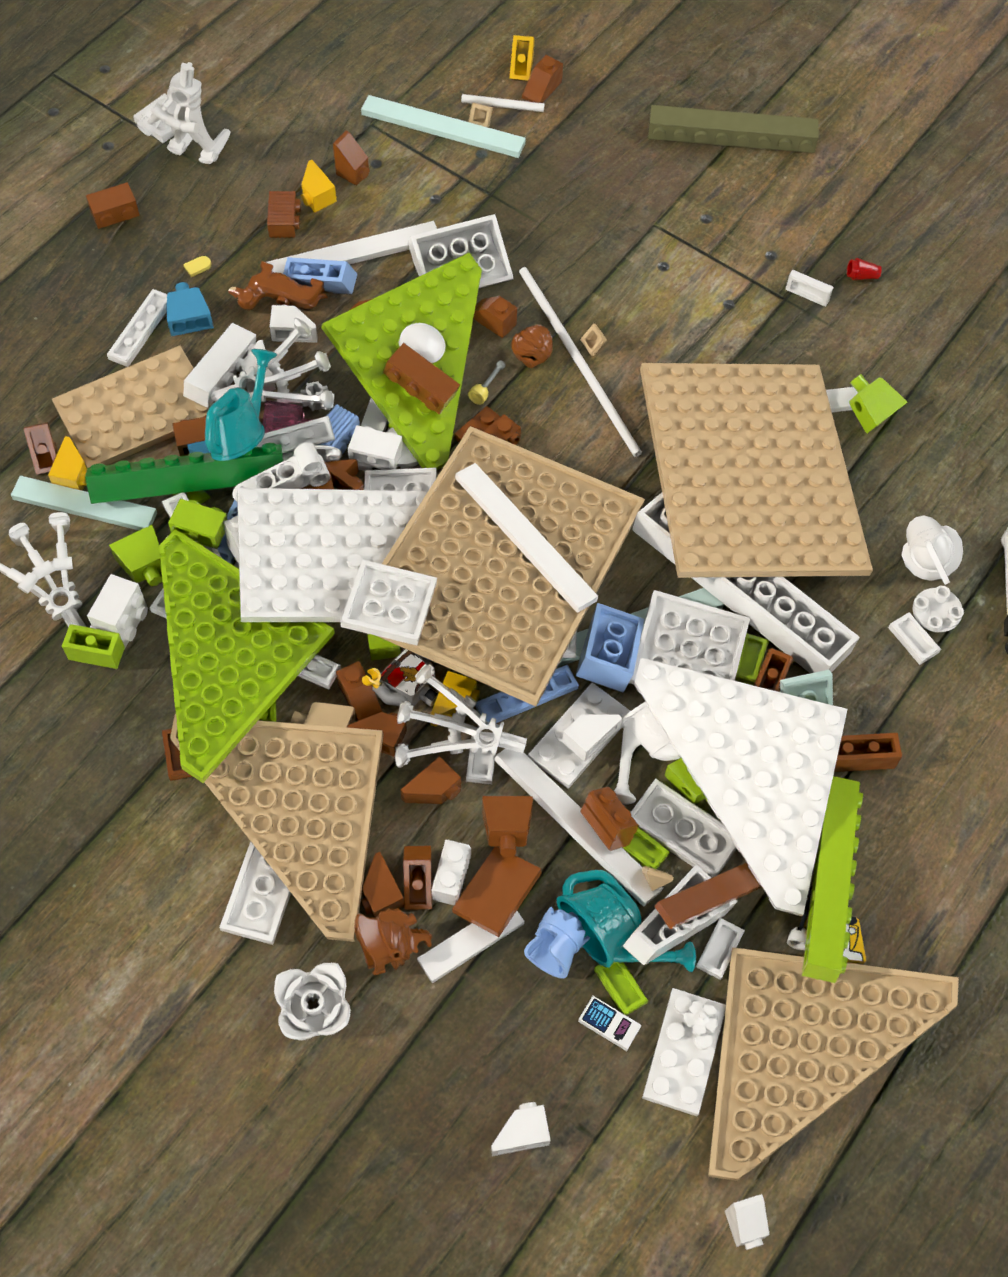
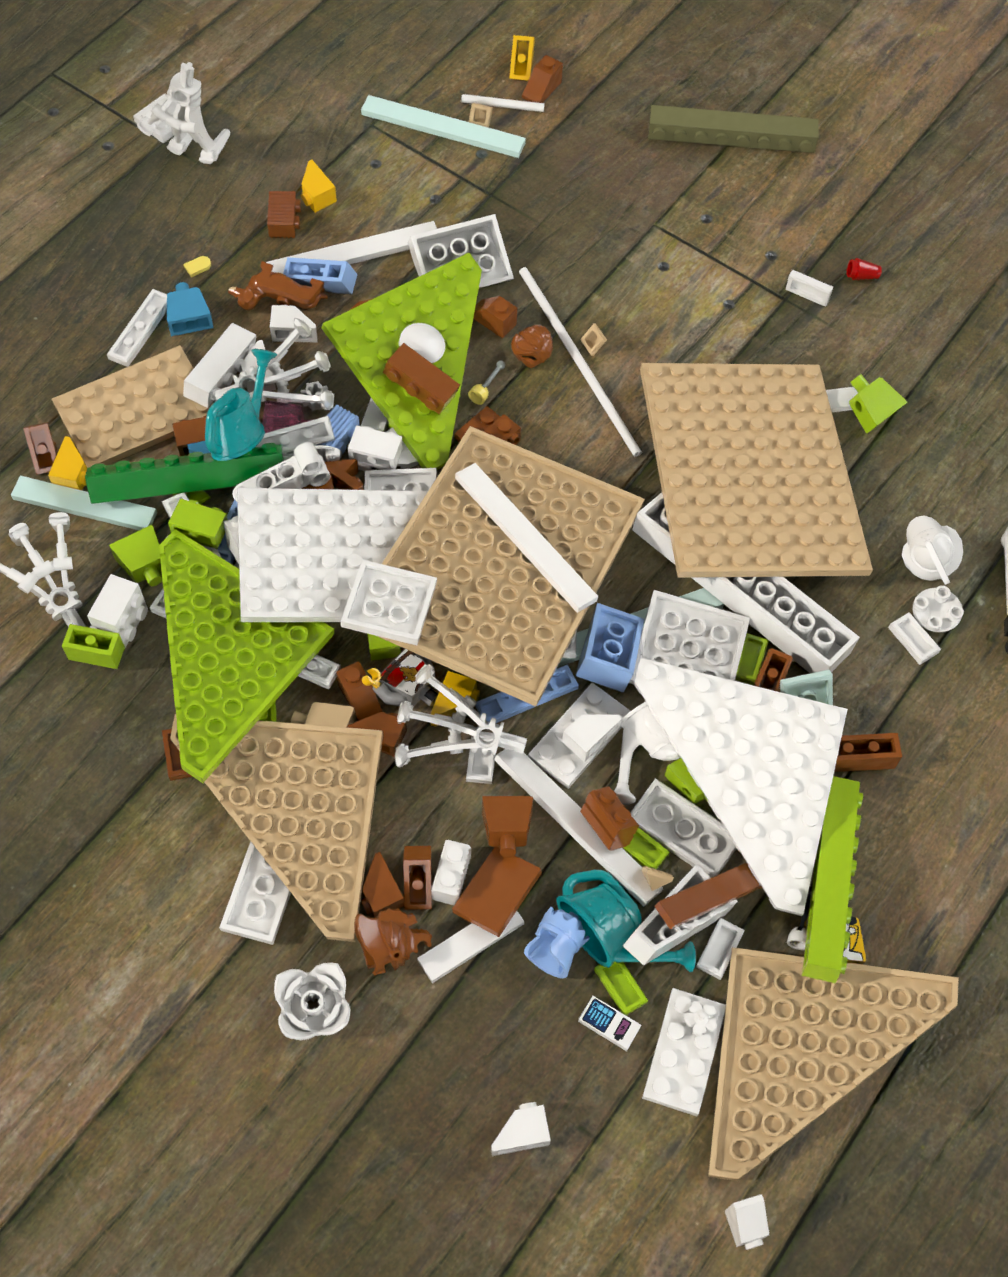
dark orange brick [86,182,140,229] -> none
dark orange slope [333,131,370,186] -> none
dark orange slope [400,756,461,804] -> none

